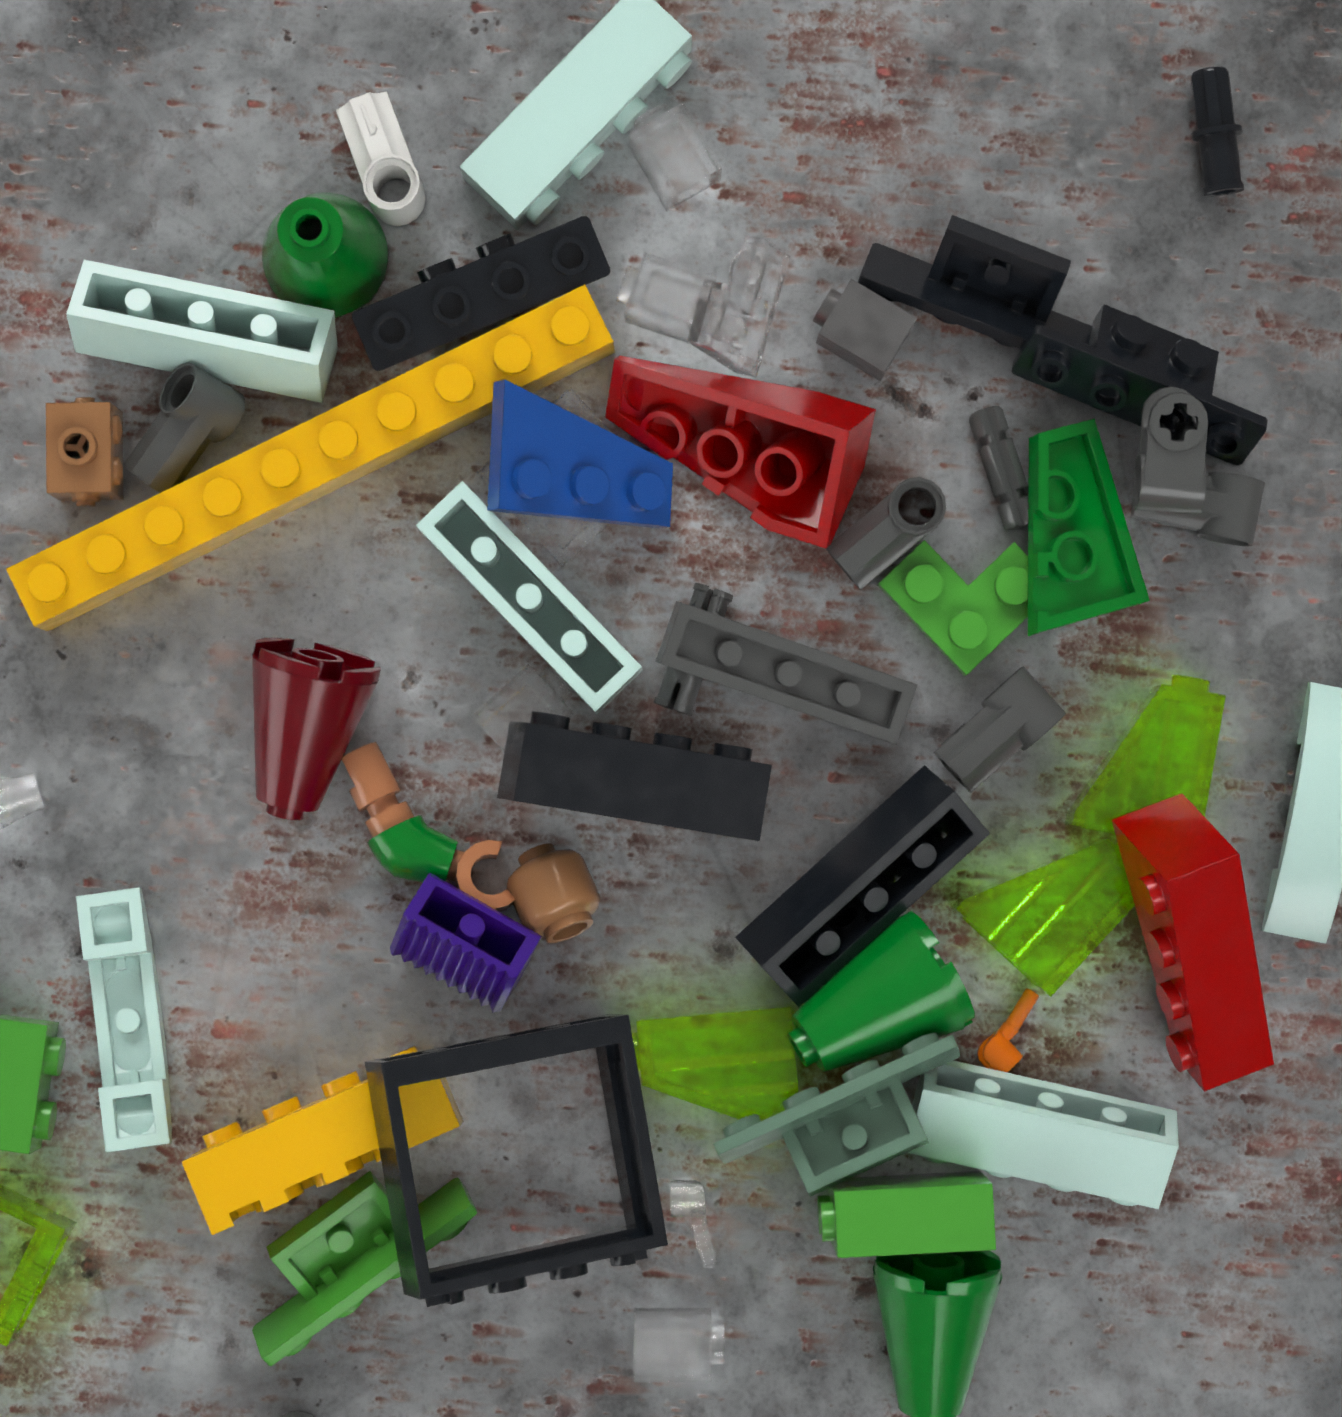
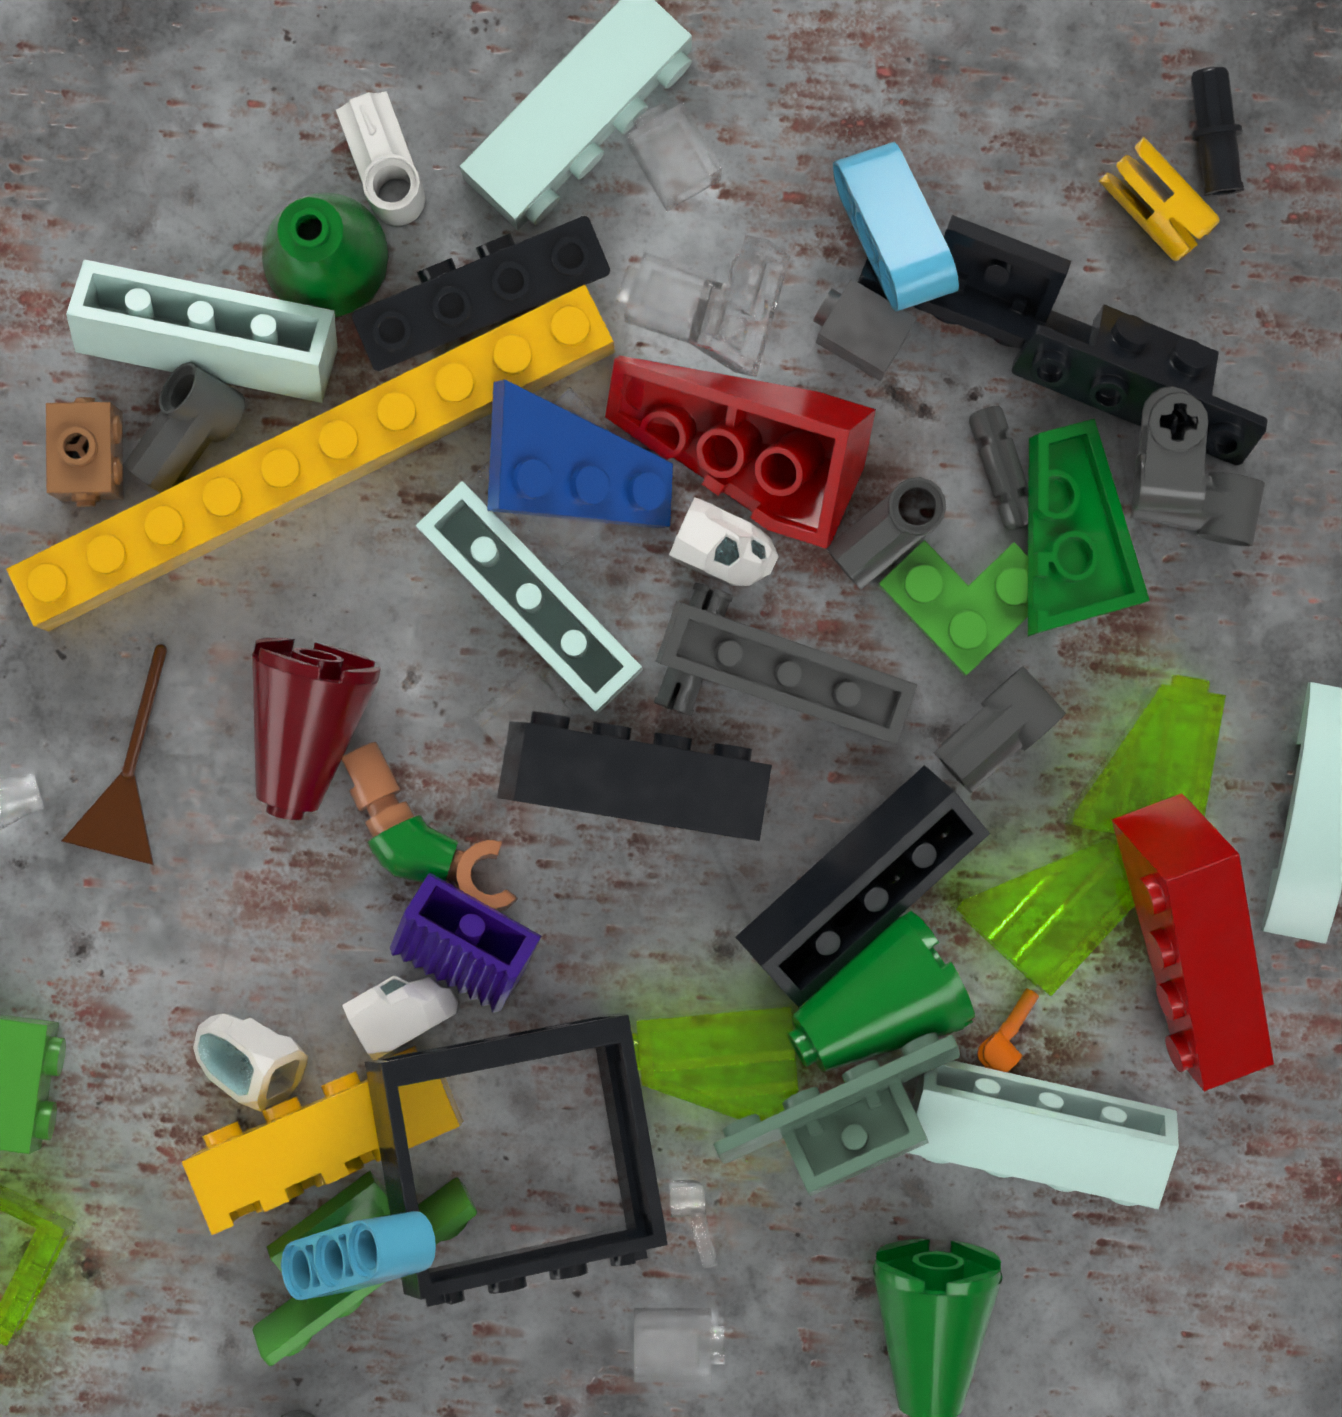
light aqua slope [76,887,172,1153] -> none
medium nougat head [507,843,600,943] -> none
bright green brick [817,1171,996,1258] -> none
none -> reddish brown piece [61,644,167,865]
none -> white rock [193,1013,308,1112]
none -> medium azure beam [281,1211,436,1300]
none -> white rock [342,975,459,1060]
none -> white rock [669,497,779,586]
none -> medium azure beam [832,142,959,312]
none -> yellow arm [1099,137,1220,261]

